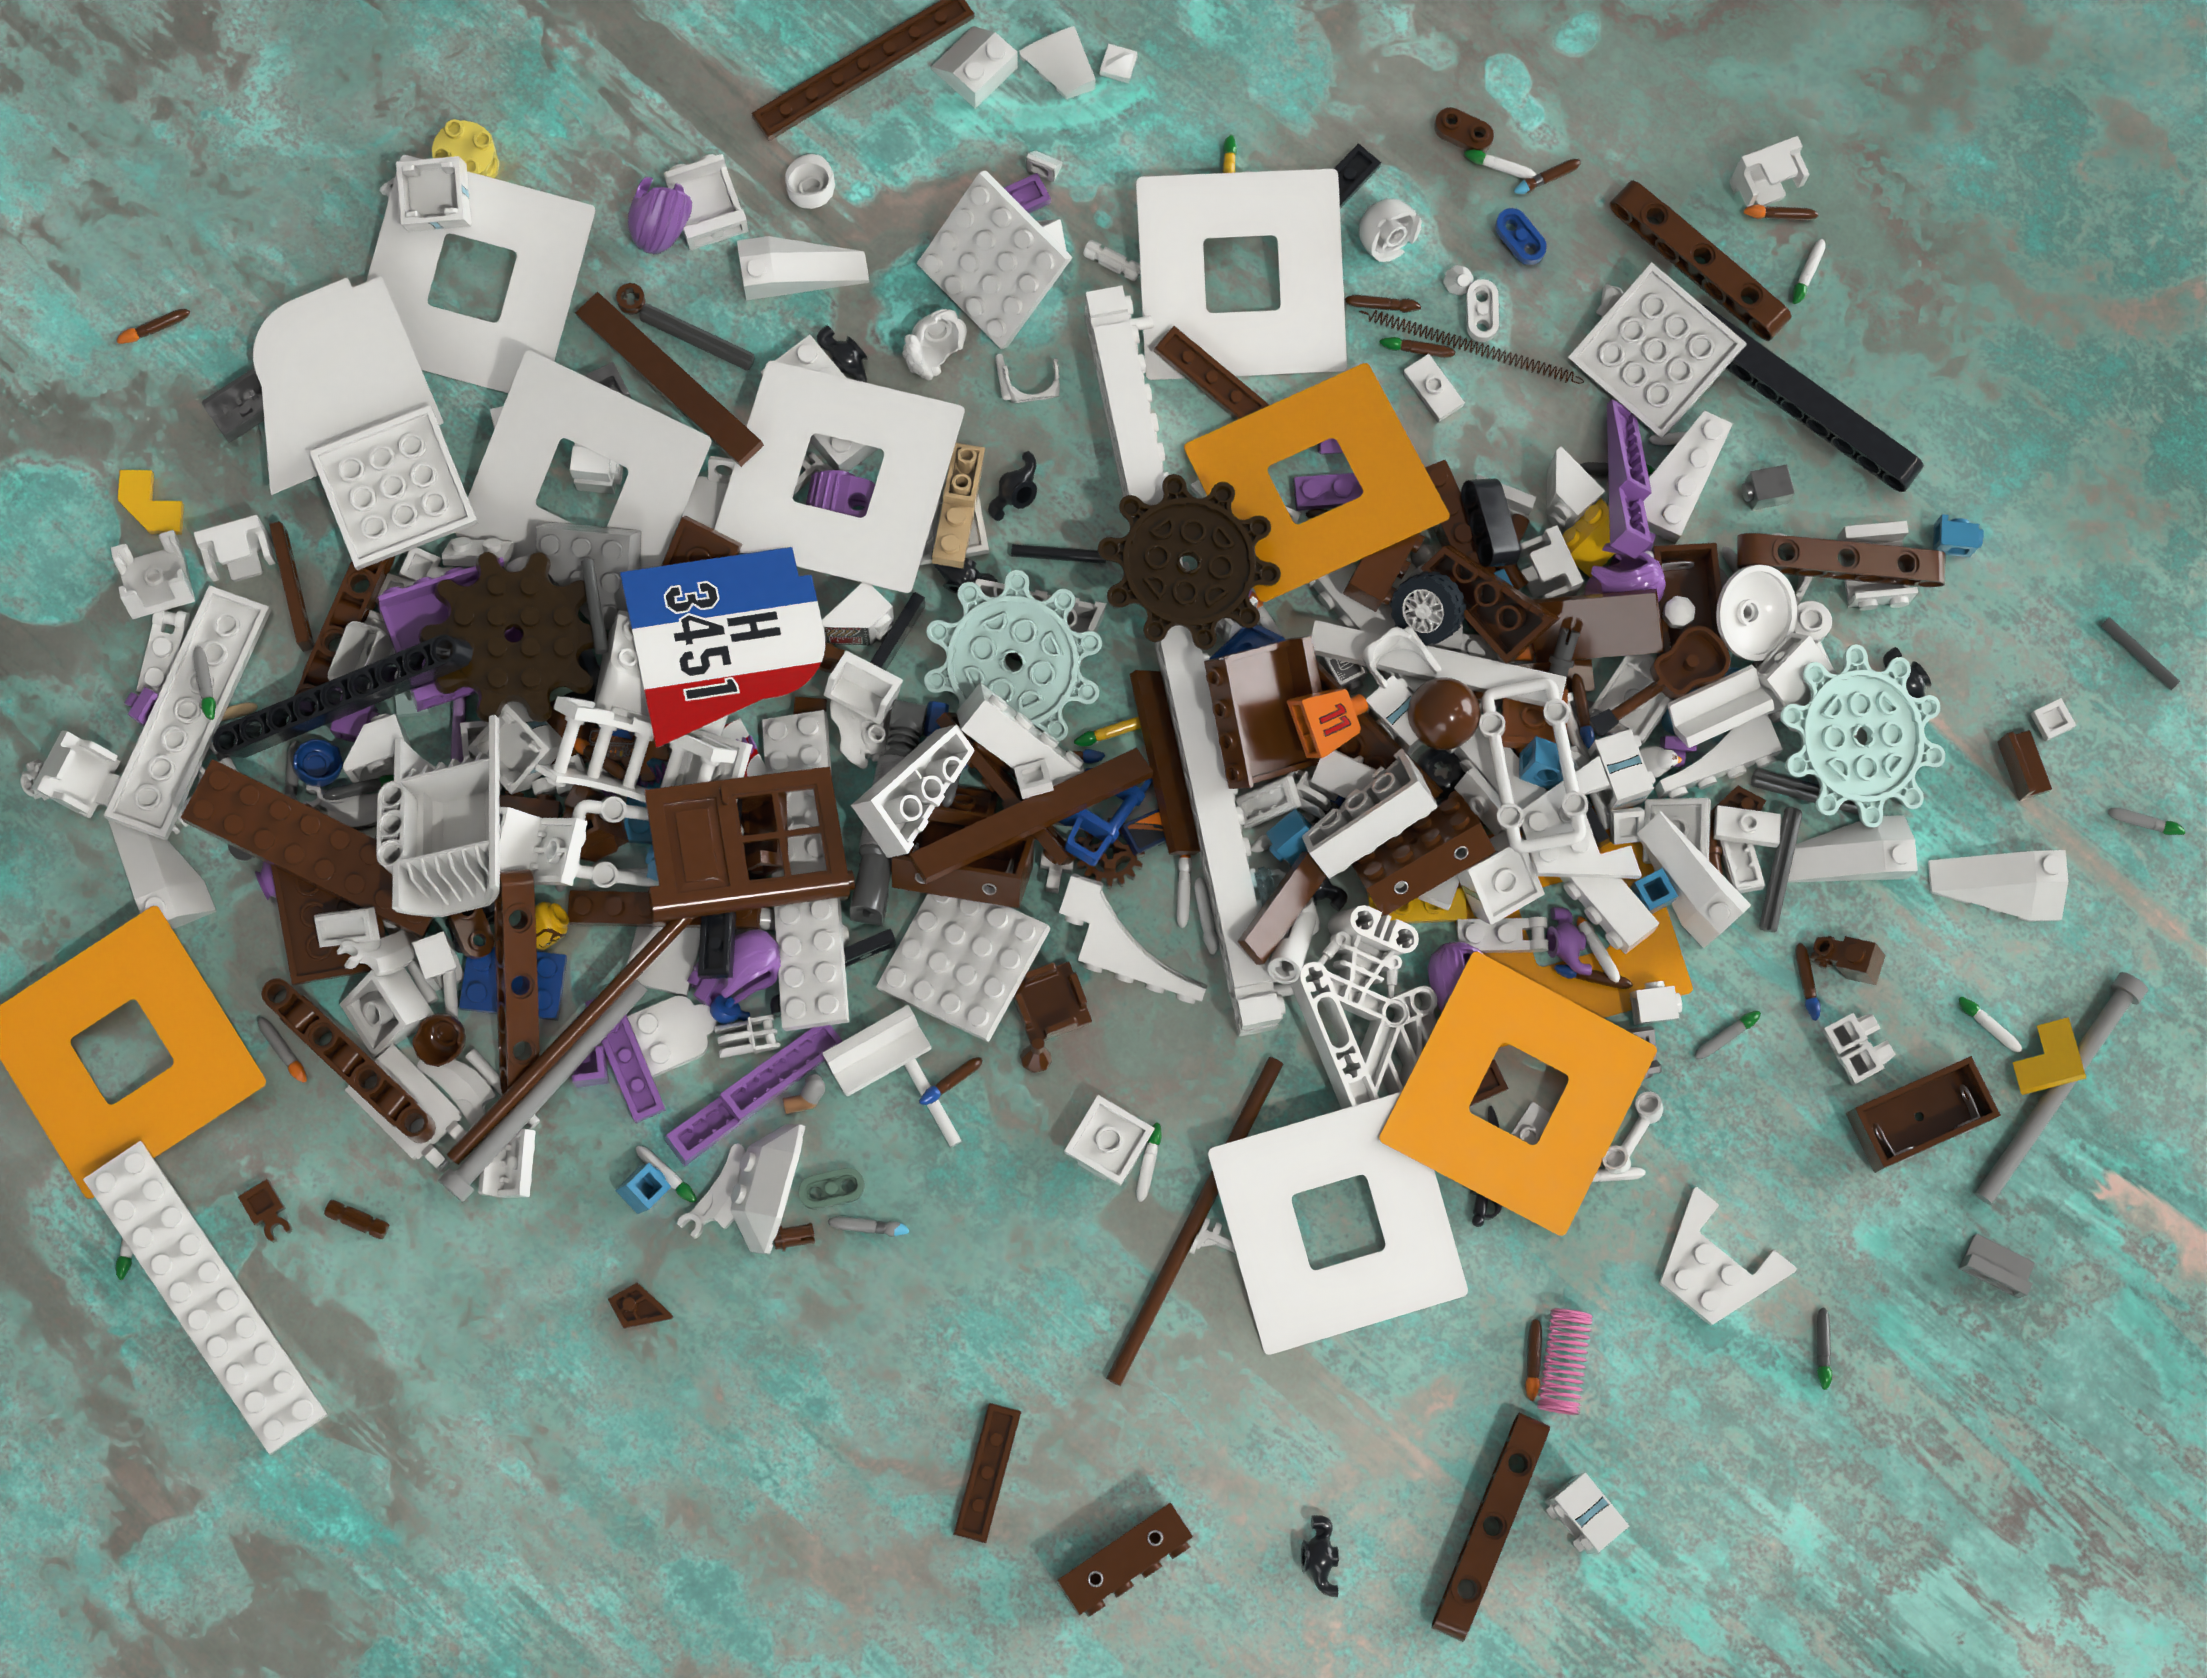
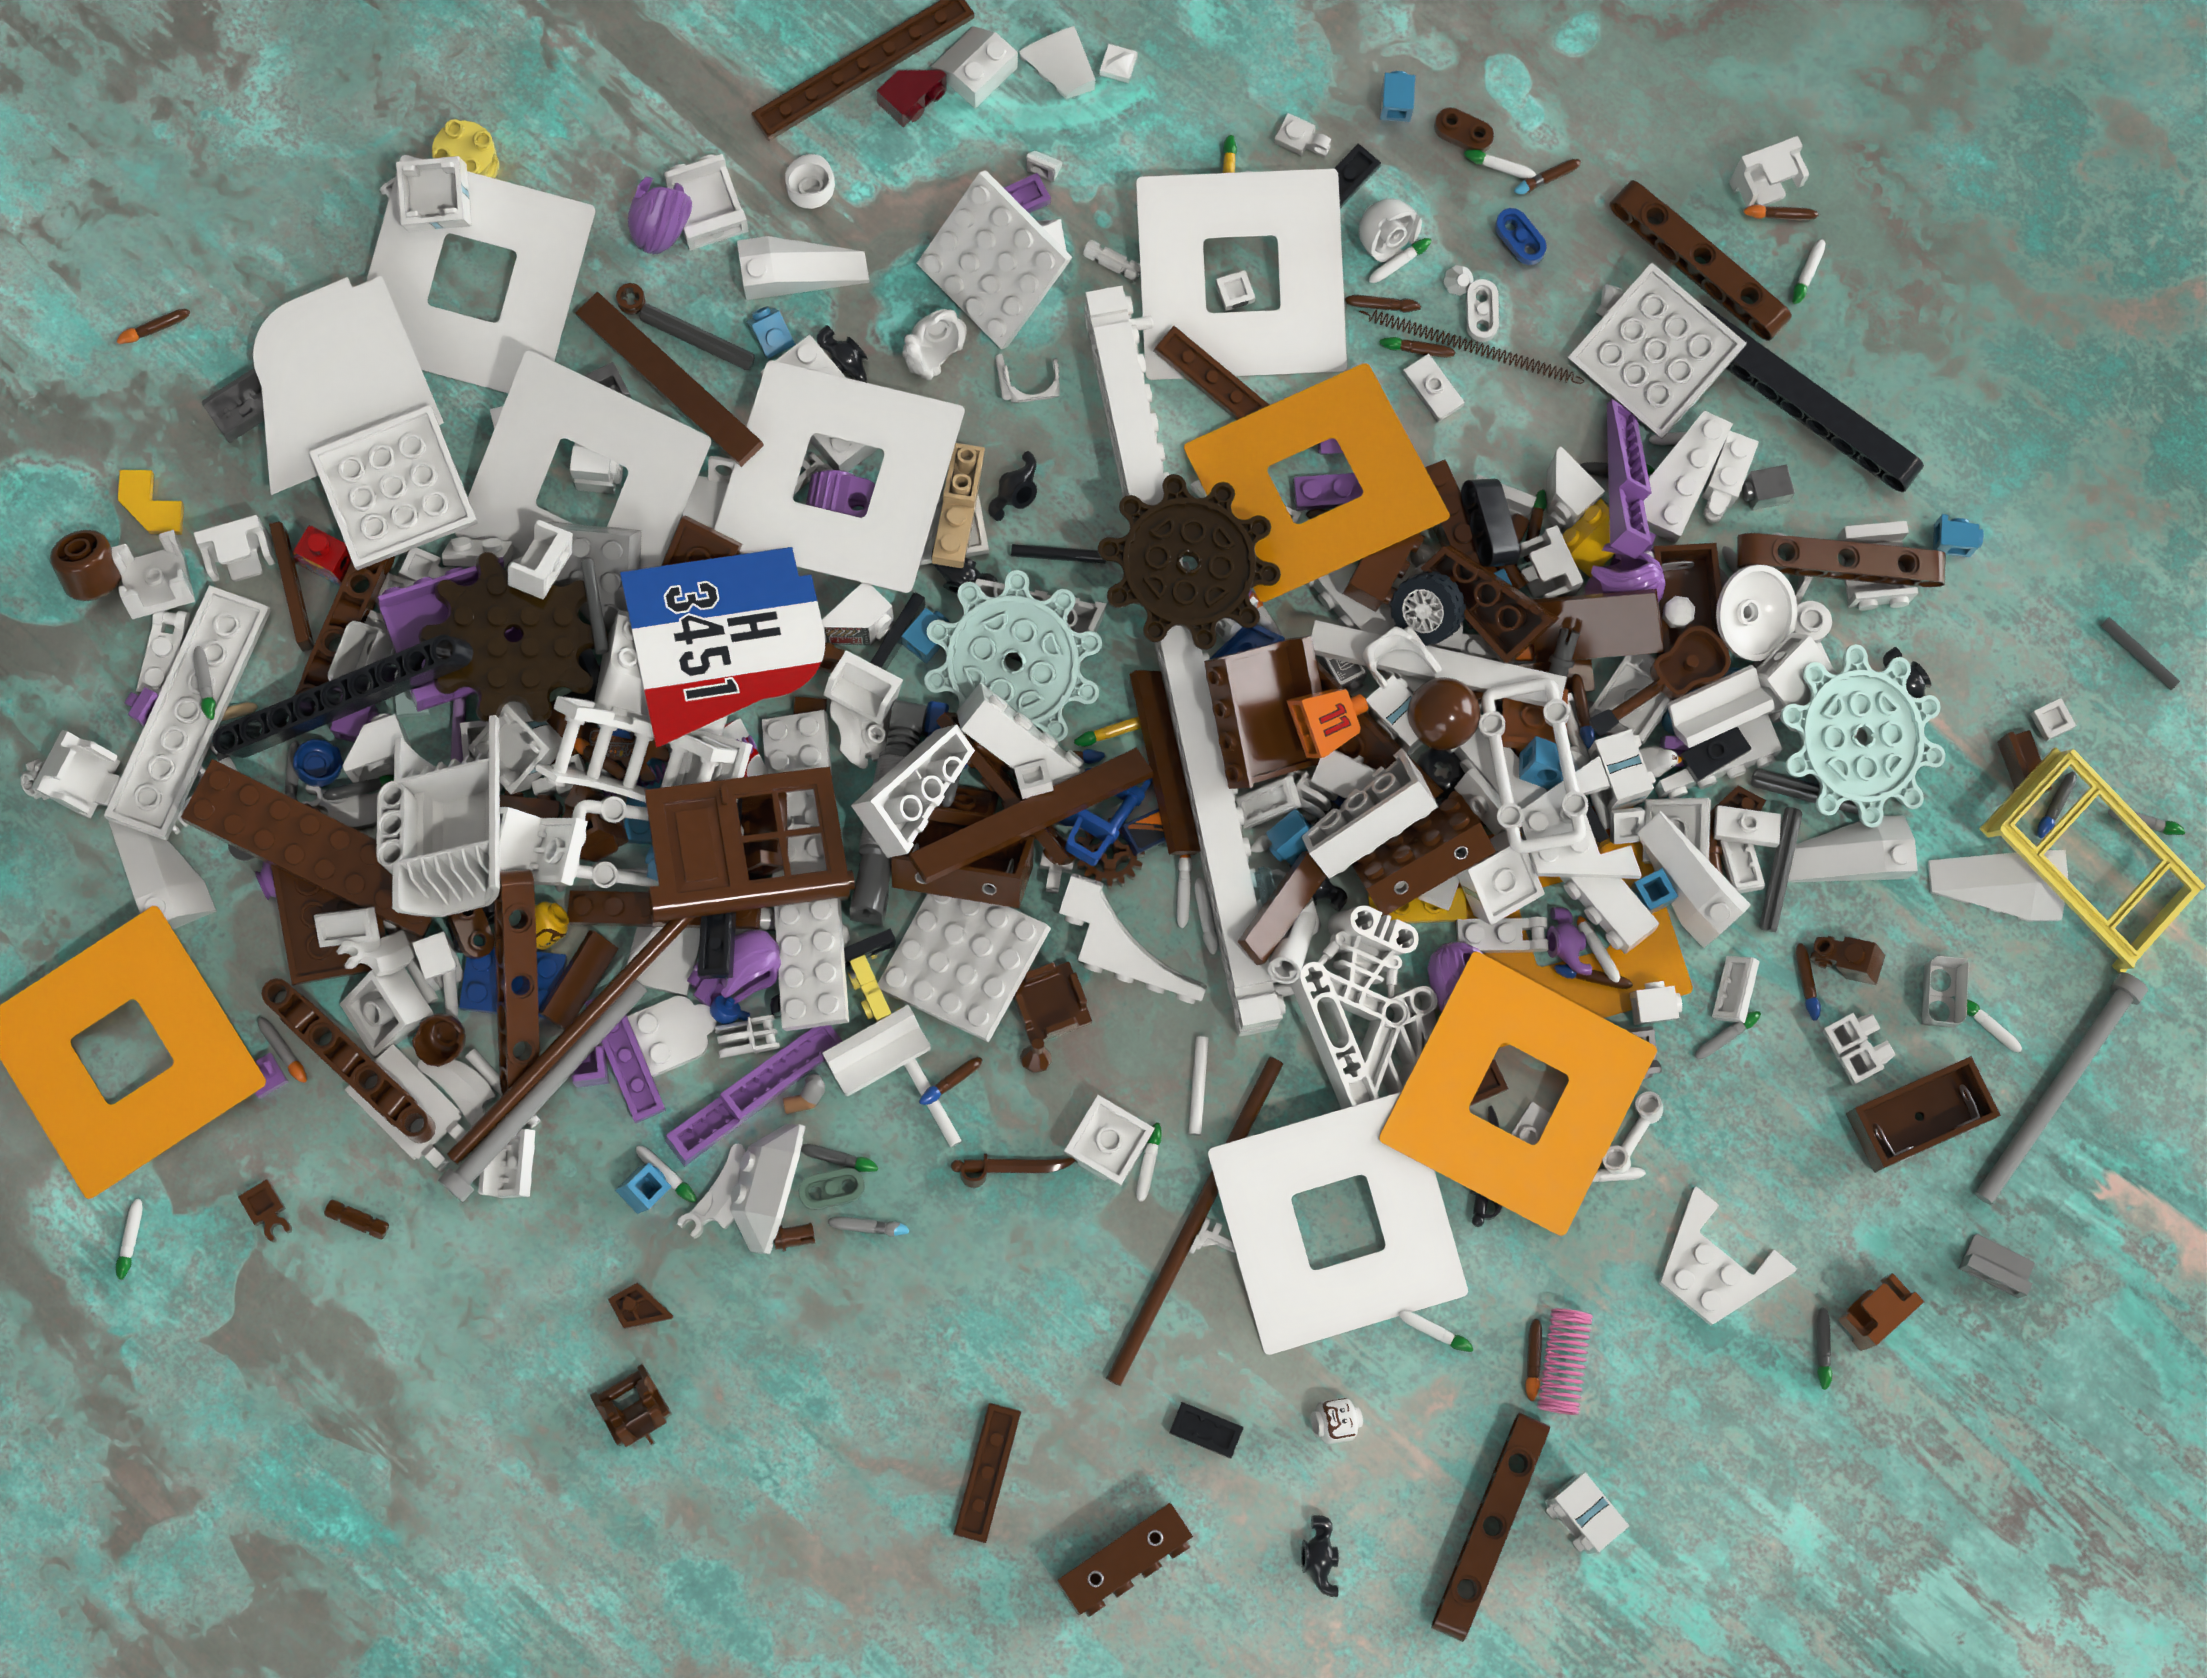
white plate [83,1141,328,1455] -> none
yellow tile [2012,1017,2086,1095] -> none
none -> reddish brown head [50,530,121,601]
none -> medium lavender tile [255,1052,289,1099]
none -> red torso [293,525,352,586]
none -> white panel [508,520,573,600]
none -> reddish brown tile [539,930,619,1030]
none -> reddish brown piece [590,1363,672,1447]
none -> dark azure bracket [746,306,795,359]
none -> dark grey piece [801,1144,878,1172]
none -> light yellow piece [847,955,901,1022]
none -> dark red slope [876,70,947,128]
none -> dark azure brick [901,608,950,664]
none -> reddish brown sword [951,1153,1076,1188]
none -> black plate [1169,1402,1244,1459]
none -> white bar [1188,1036,1209,1135]
none -> white plate [1215,270,1255,311]
none -> white plate [1274,113,1331,157]
none -> white head [1311,1398,1363,1444]
none -> white piece [1369,238,1431,283]
none -> dark azure brick [1380,71,1415,122]
none -> white piece [1399,1311,1473,1352]
none -> reddish brown piece [1524,489,1547,562]
none -> black plate [1679,727,1752,783]
none -> white hinge [1701,431,1759,523]
none -> white plate [1712,956,1760,1023]
none -> dark orange panel [1838,1273,1925,1351]
none -> white piece [1922,956,1969,1028]
none -> light yellow piece [1979,747,2206,973]
none -> dark grey piece [2037,771,2077,838]

